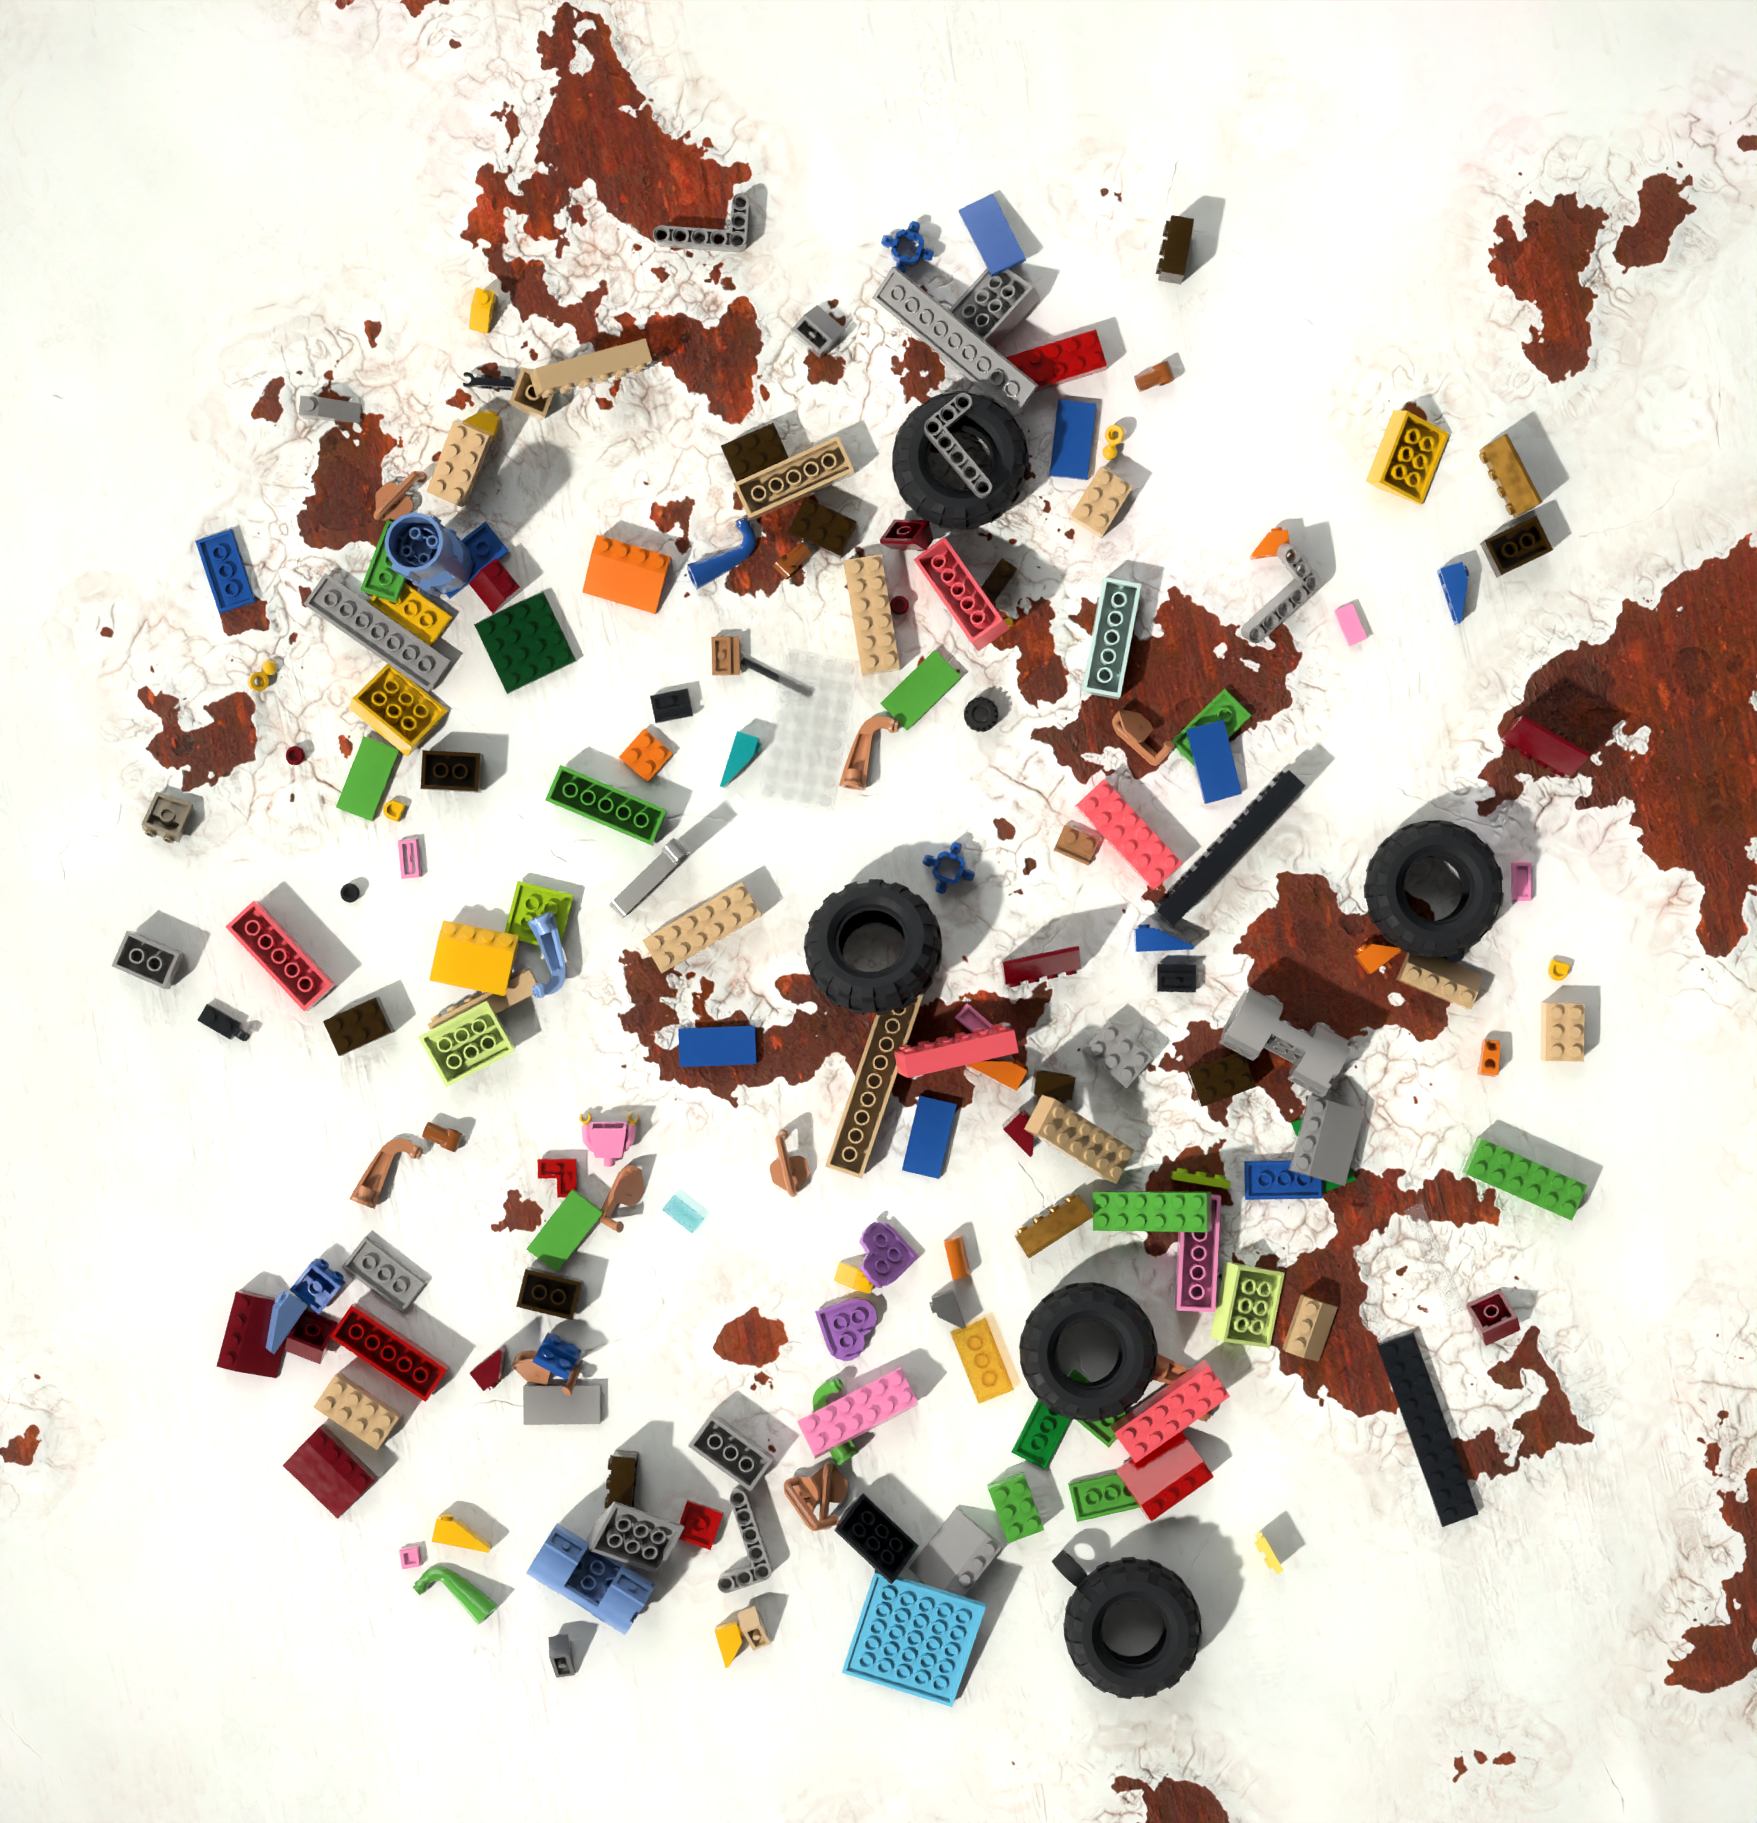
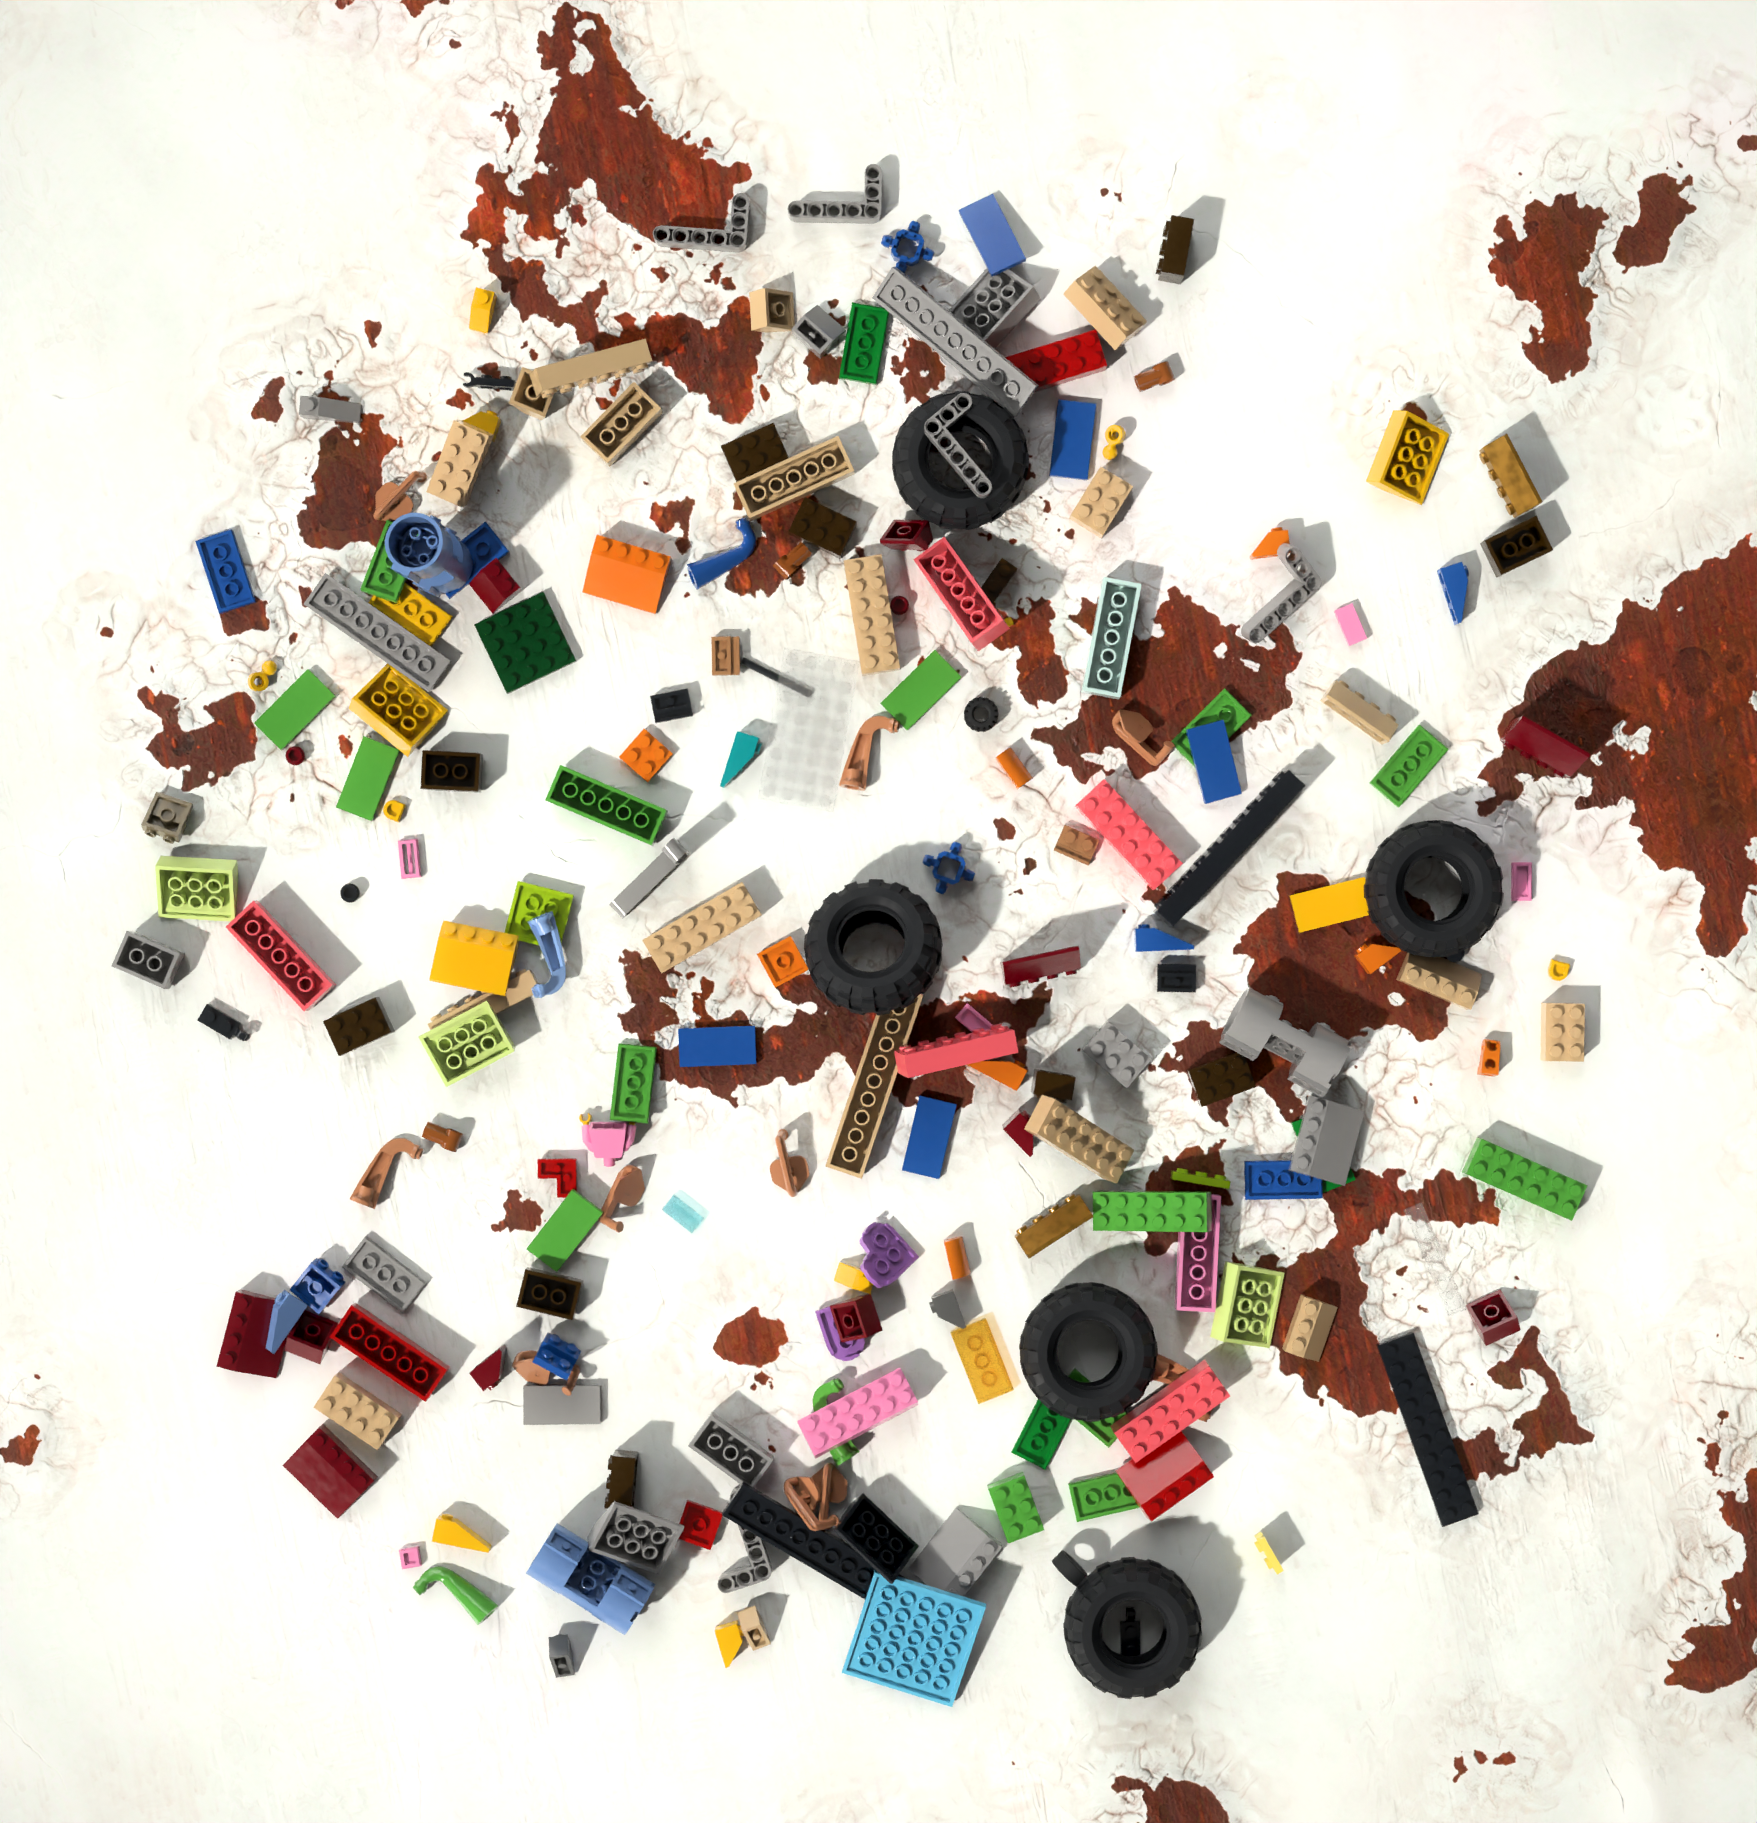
none -> yellowish green slope [155,856,238,921]
none -> bright green tile [254,669,336,750]
none -> tan brick [580,382,663,467]
none -> bright green tile [610,1043,657,1124]
none -> black plate [722,1482,905,1599]
none -> tan slope [749,288,795,333]
none -> orange plate [757,936,809,988]
none -> light grey beam [787,164,882,224]
none -> dark red slope [830,1294,883,1342]
none -> green tile [839,302,889,385]
none -> orange brick [995,747,1033,790]
none -> tan brick [1063,265,1147,350]
none -> black plate [1120,1607,1140,1656]
none -> yellow tile [1290,877,1369,933]
none -> tan slope [1320,680,1399,745]
none -> bright green tile [1369,724,1448,808]

